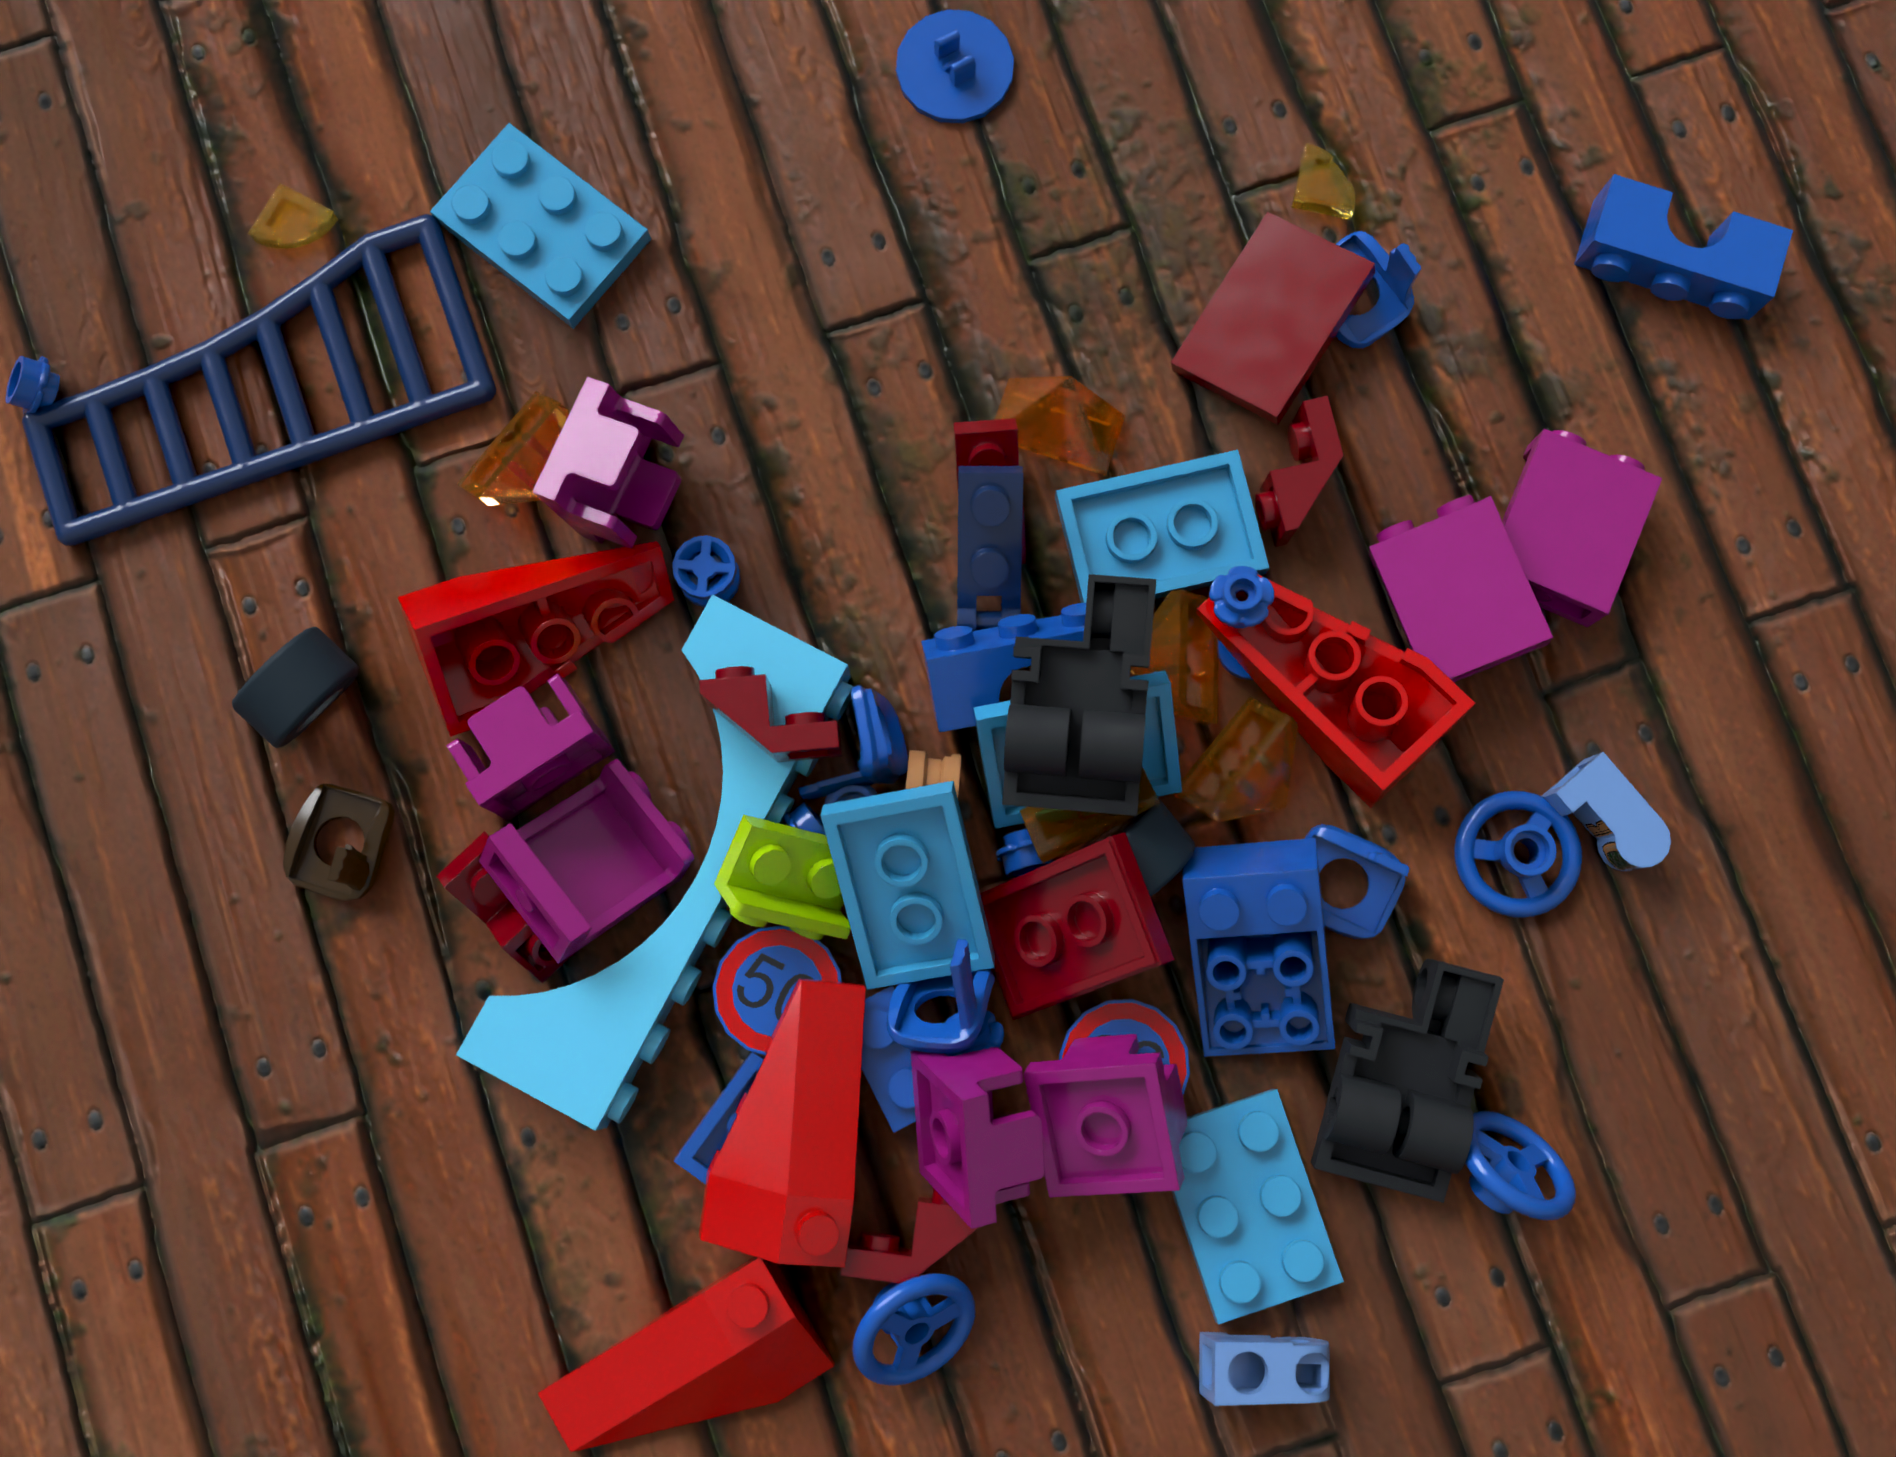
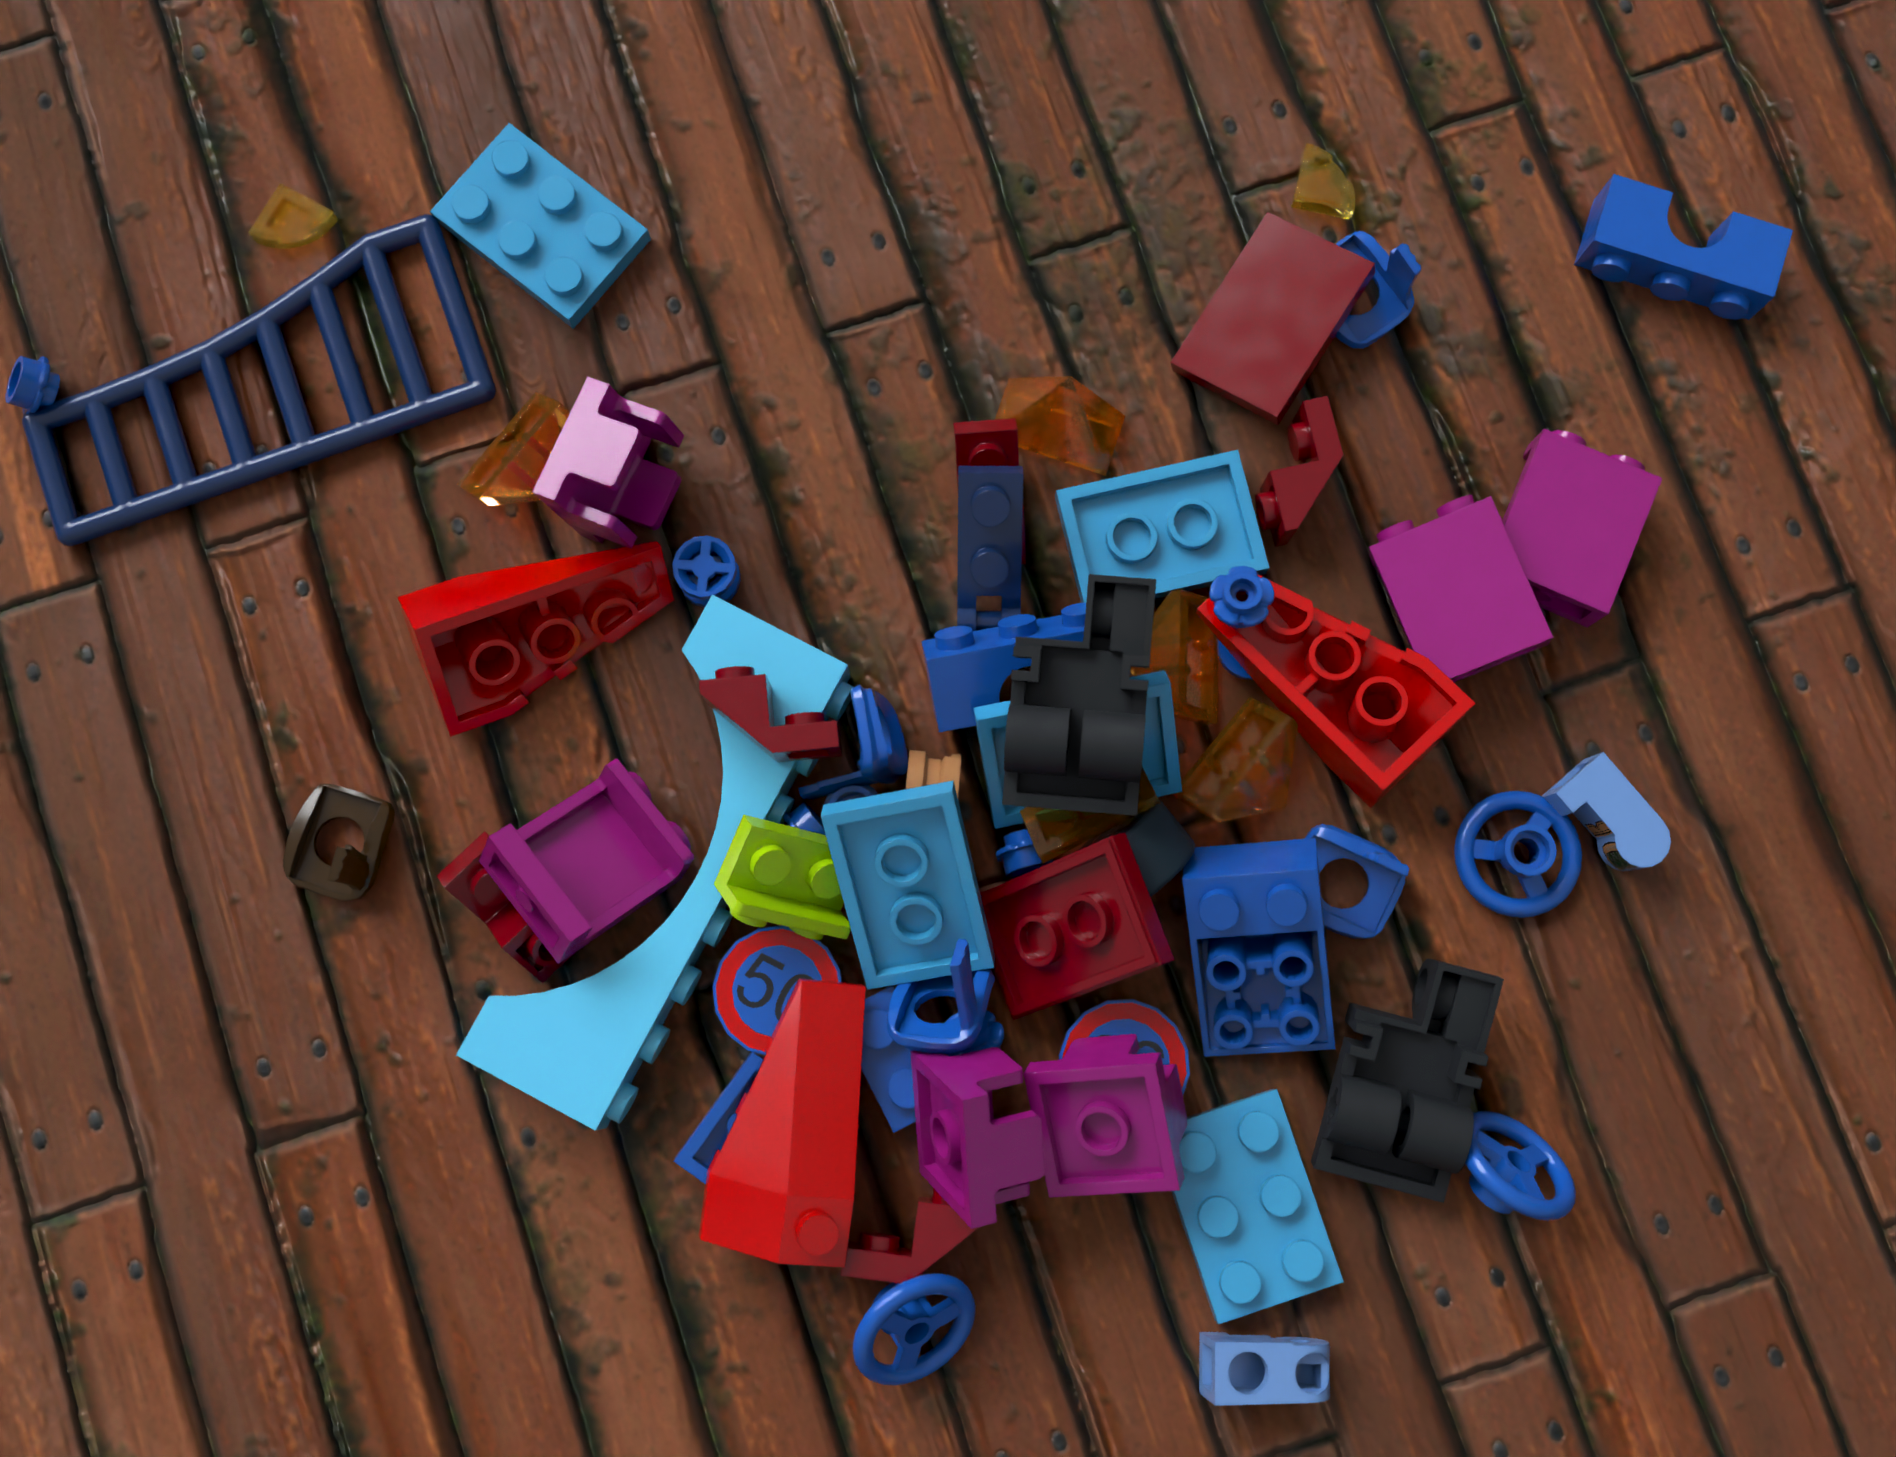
black wheel [232,627,359,748] -> none
magenta panel [446,673,615,821] -> none
red wedge [538,1257,835,1453] -> none
blue piece [896,9,1014,124] -> none

